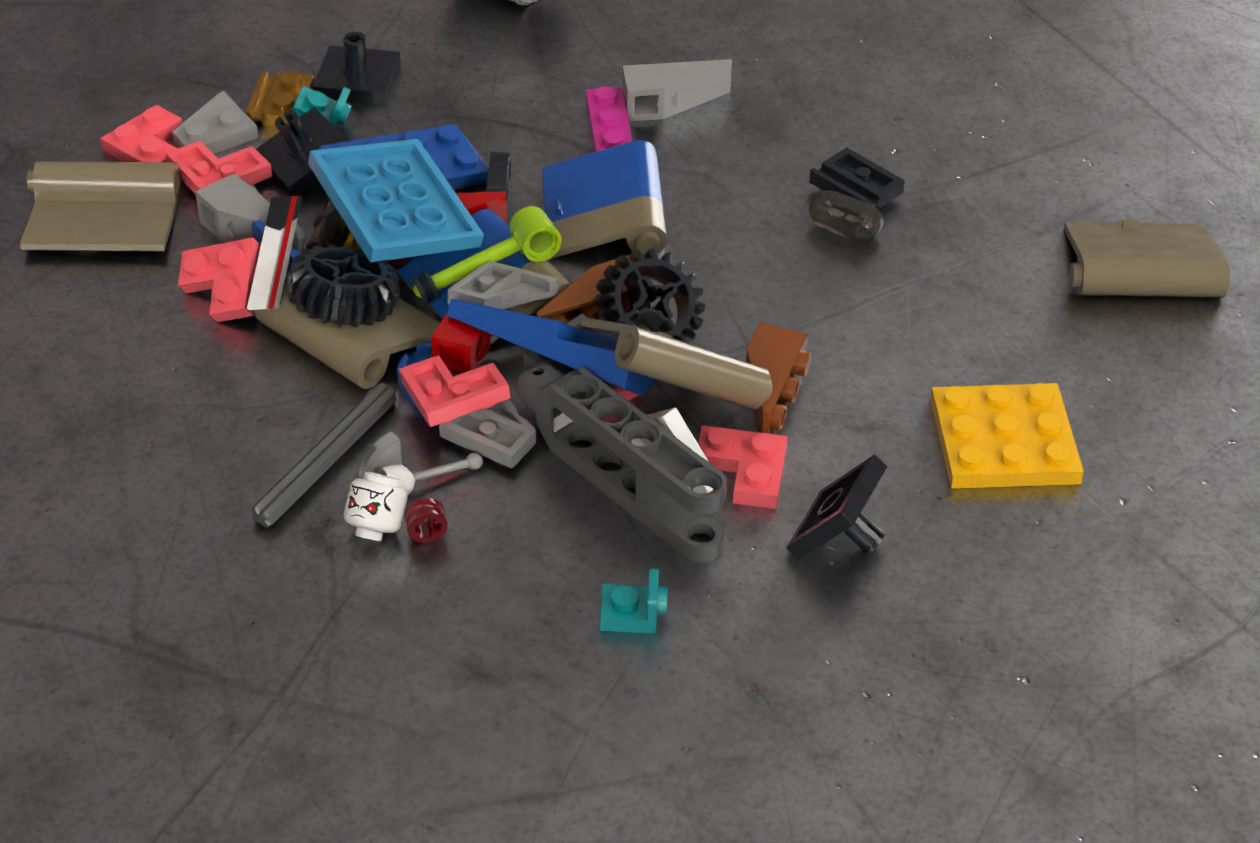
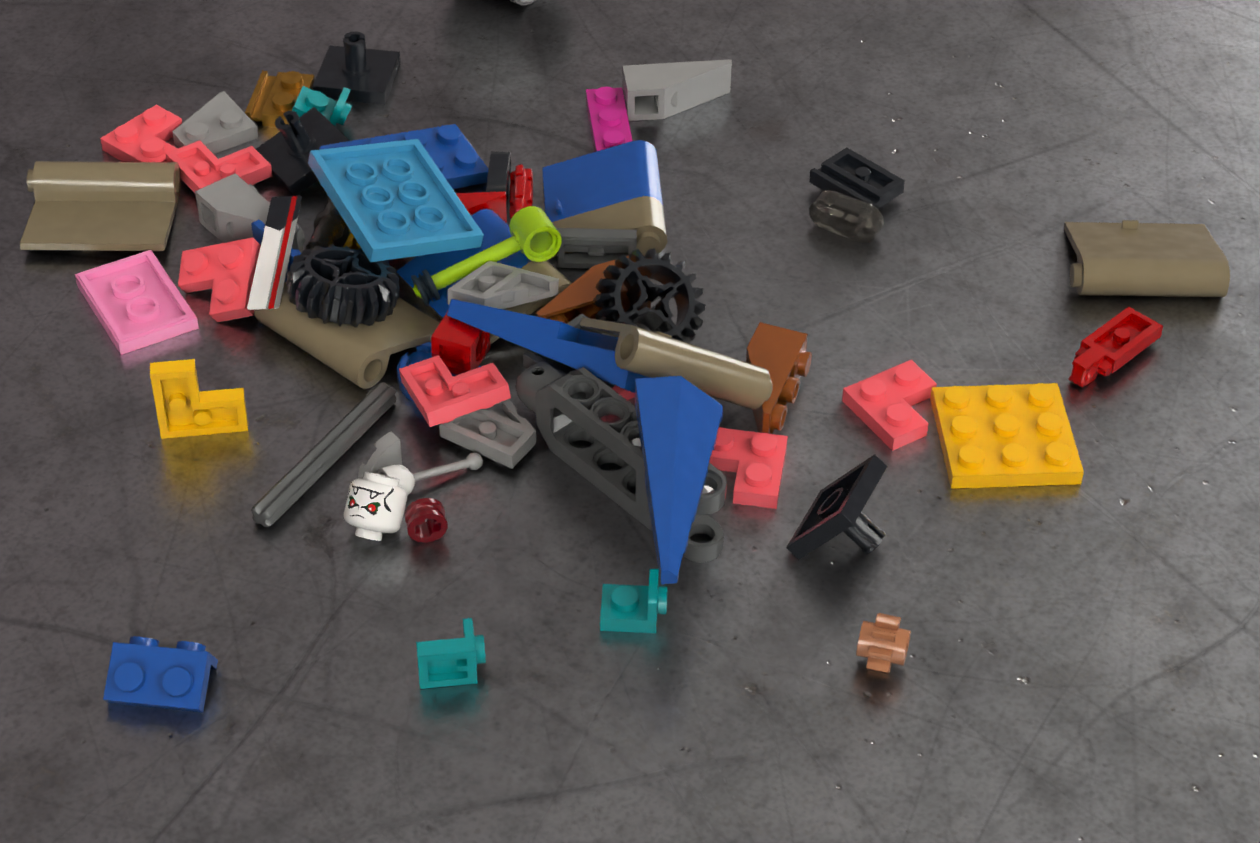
none -> bright pink tile [75,250,199,355]
none -> blue bracket [103,636,218,713]
none -> yellow plate [150,359,248,439]
none -> teal bracket [416,618,486,689]
none -> red axle [509,164,533,219]
none -> dark grey tile [556,228,637,269]
none -> blue wedge [635,376,723,584]
none -> coral plate [842,360,937,451]
none -> nougat gear [856,613,911,674]
none -> red hinge [1069,306,1163,388]

